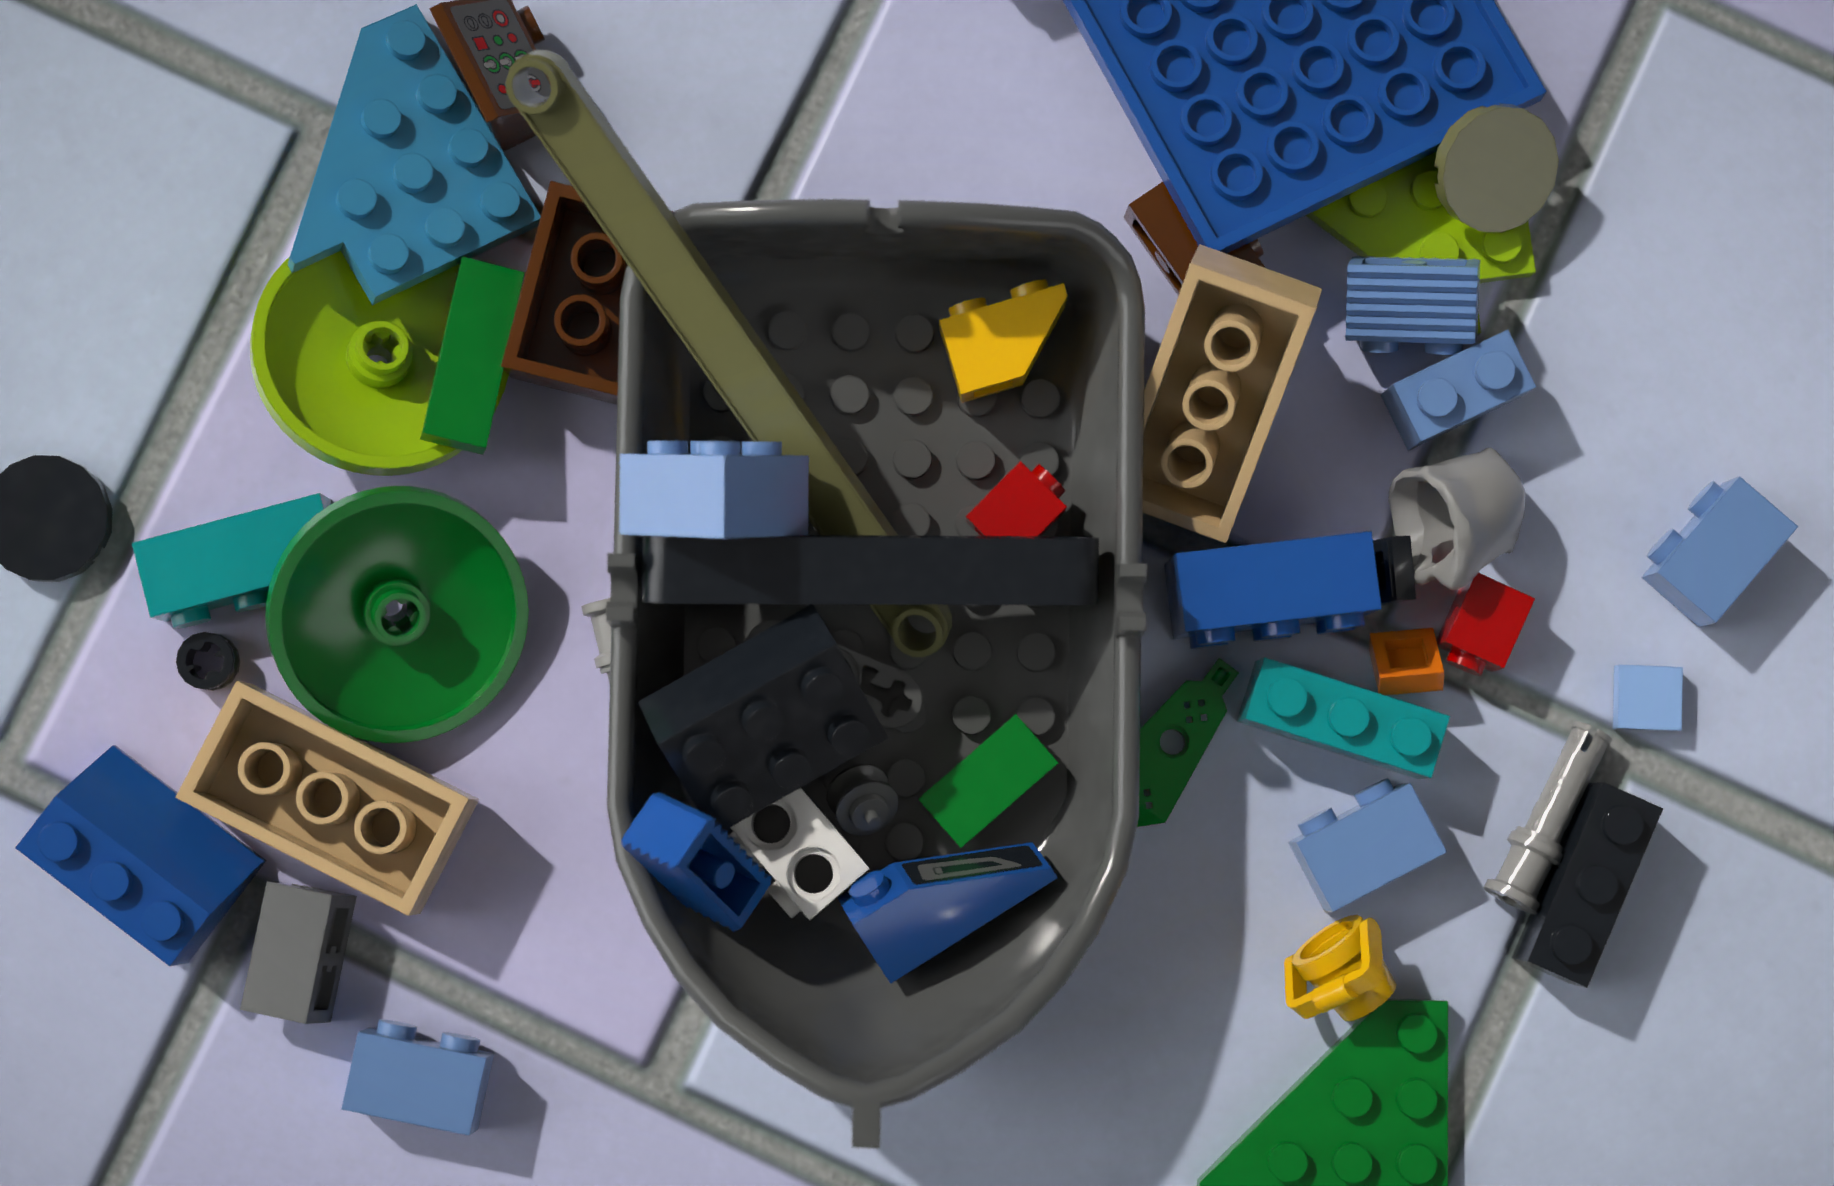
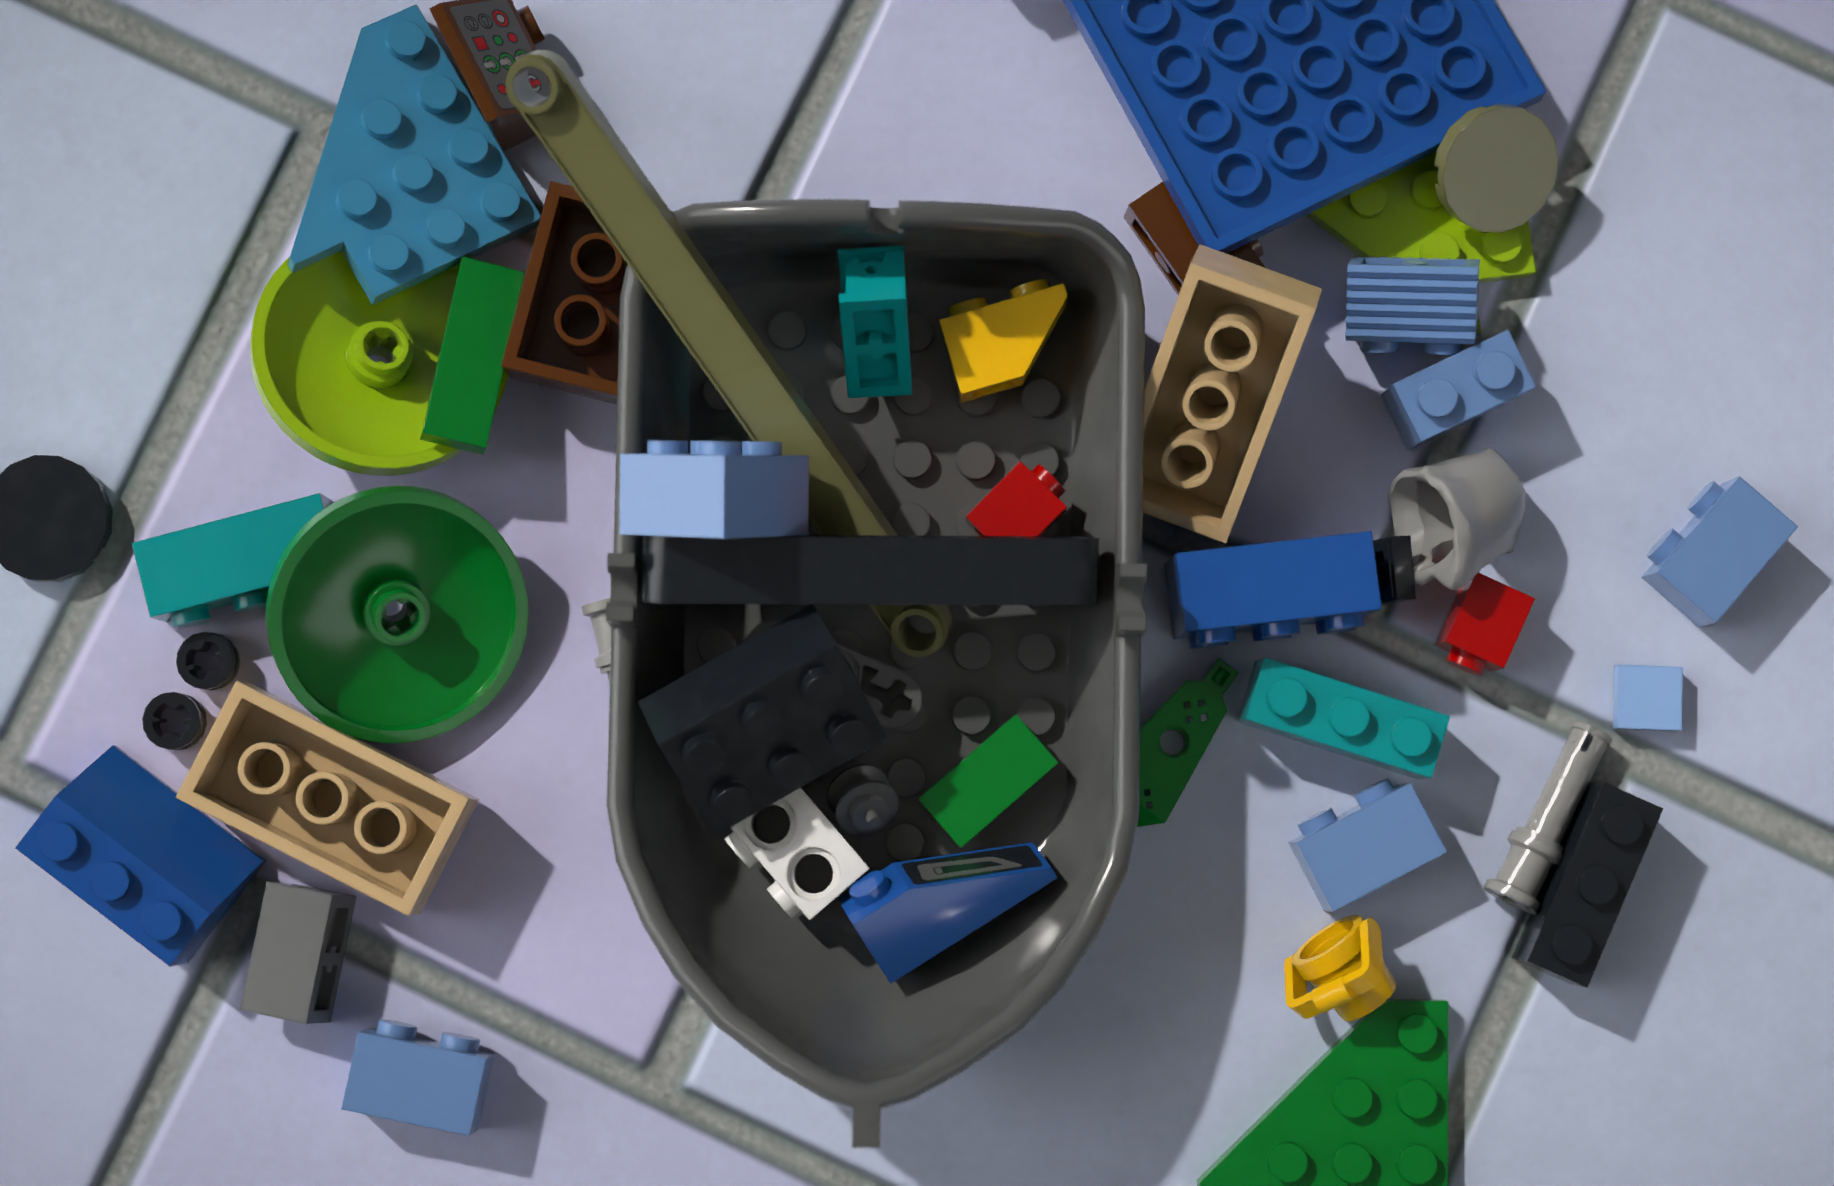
blue brick [622,792,771,931] -> none
orange plate [1369,628,1444,695] -> none
none -> black bush [142,692,207,750]
none -> teal hinge [838,245,912,398]

